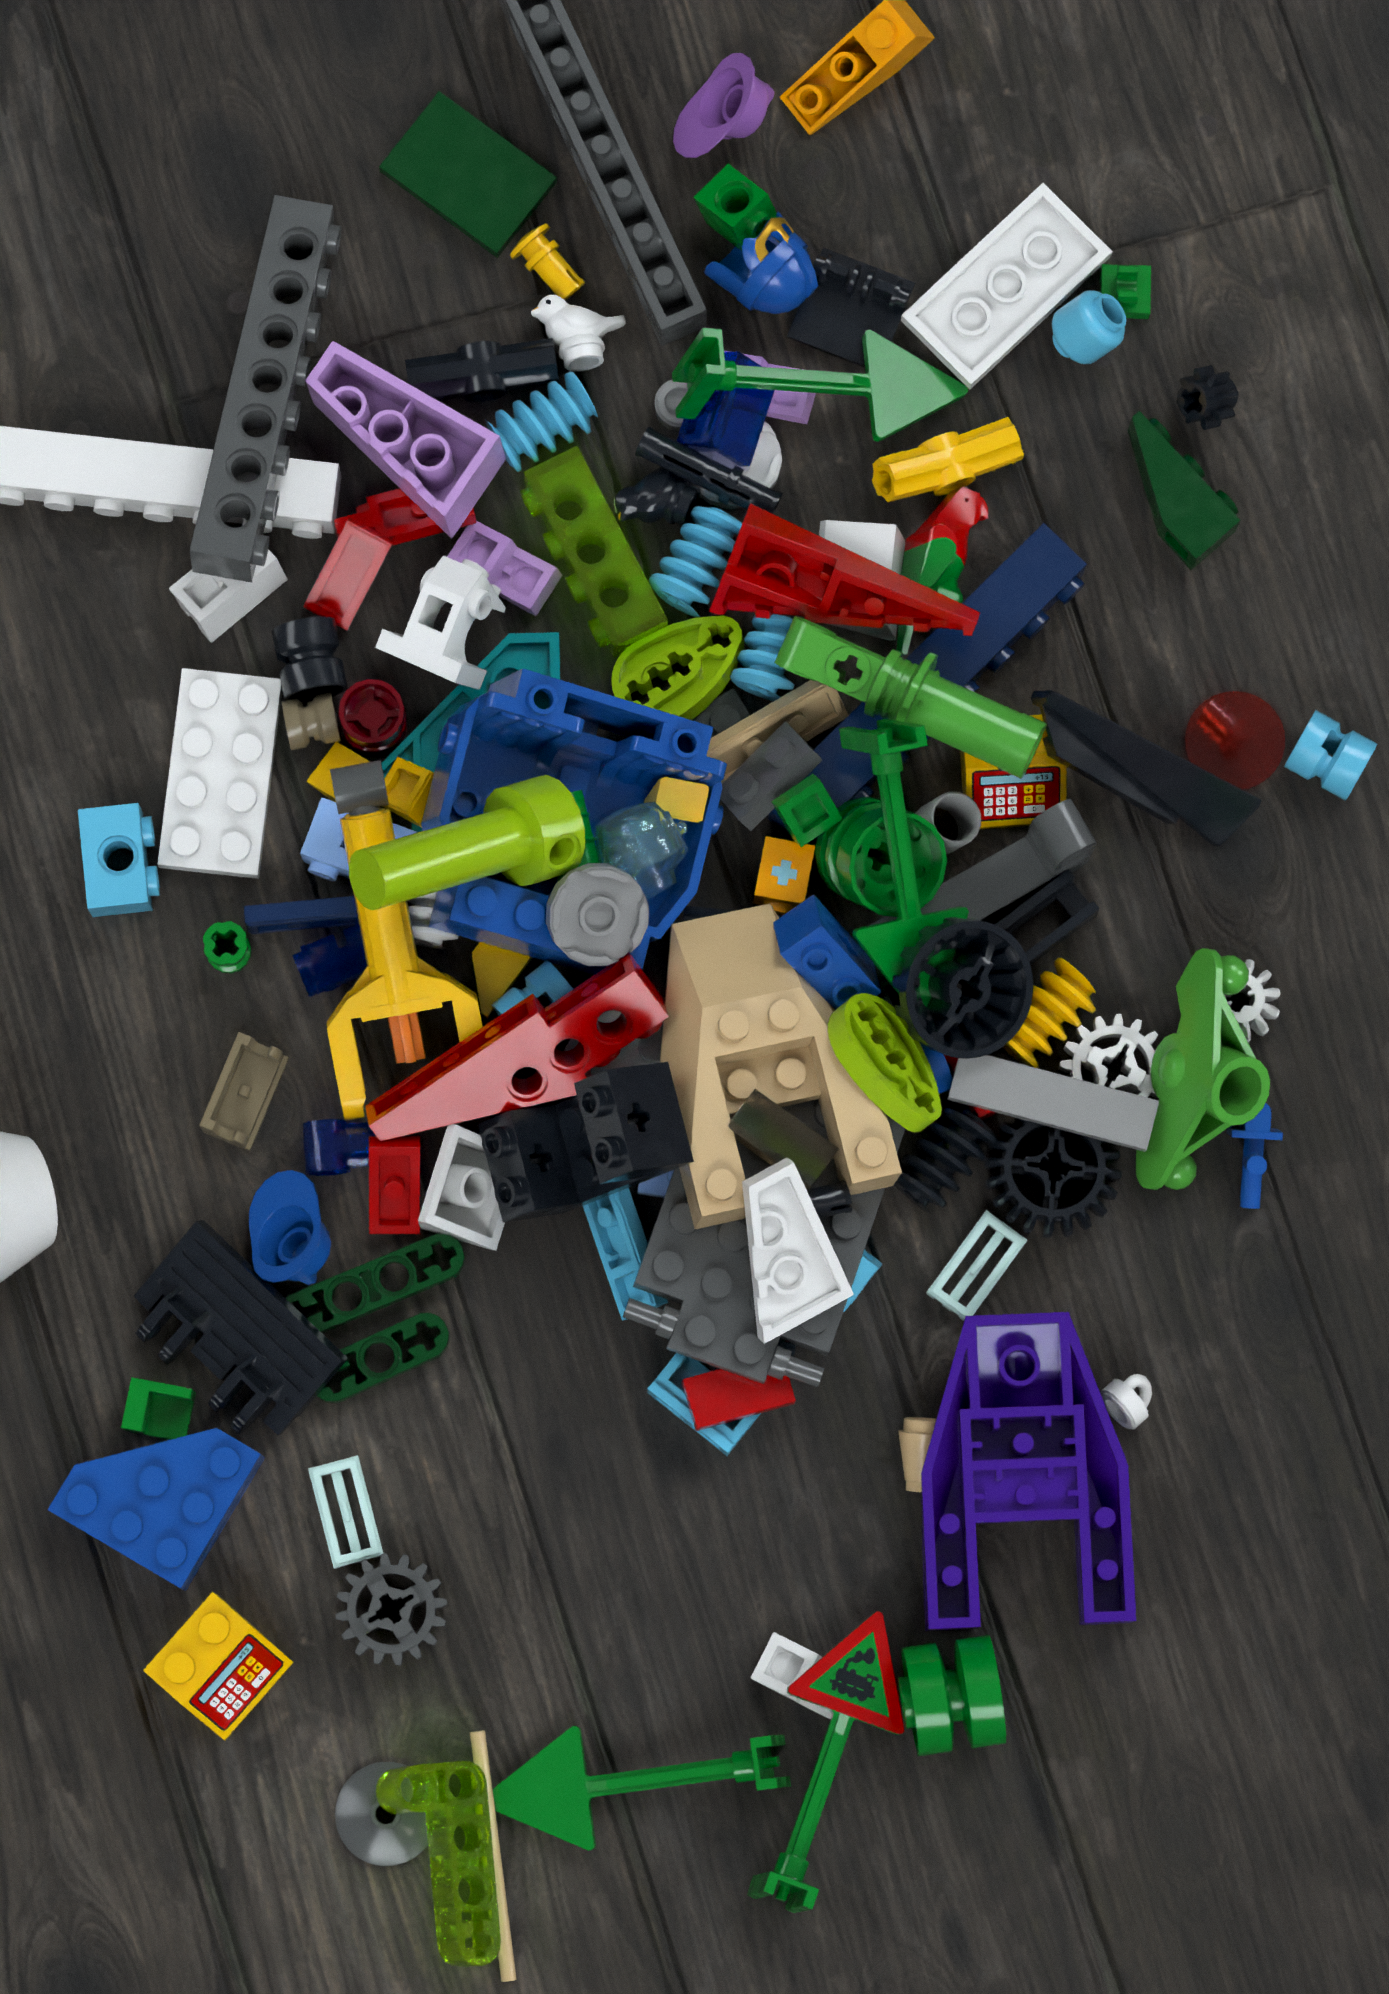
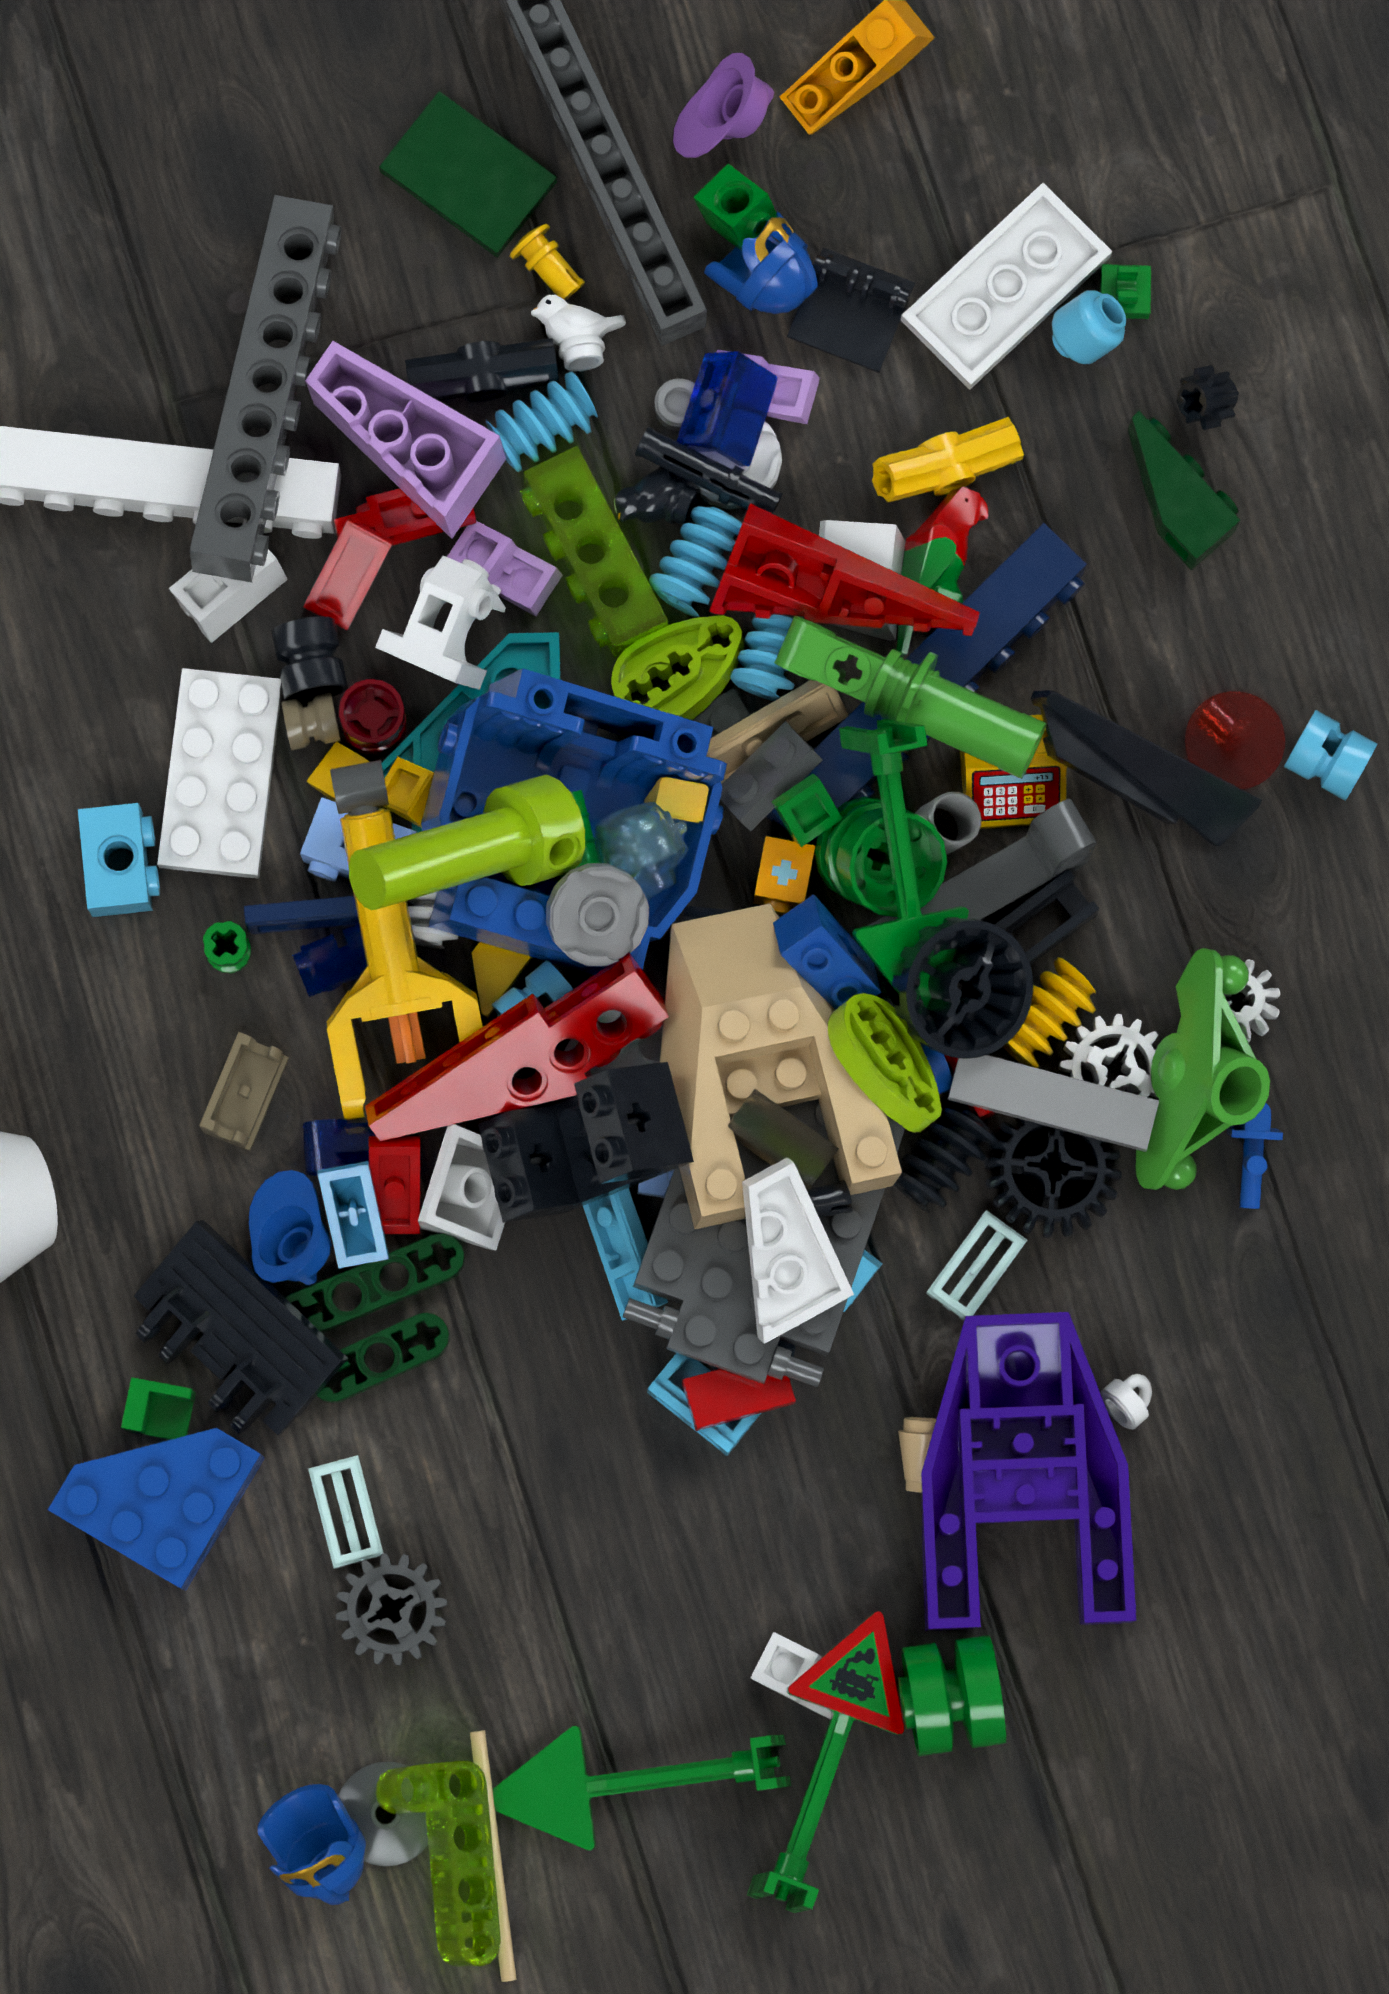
yellow slope [143,1592,294,1740] -> none
piece [672,328,968,442] -> none
none -> blue helmet [257,1784,366,1905]
none -> dark azure slope [317,1161,389,1268]

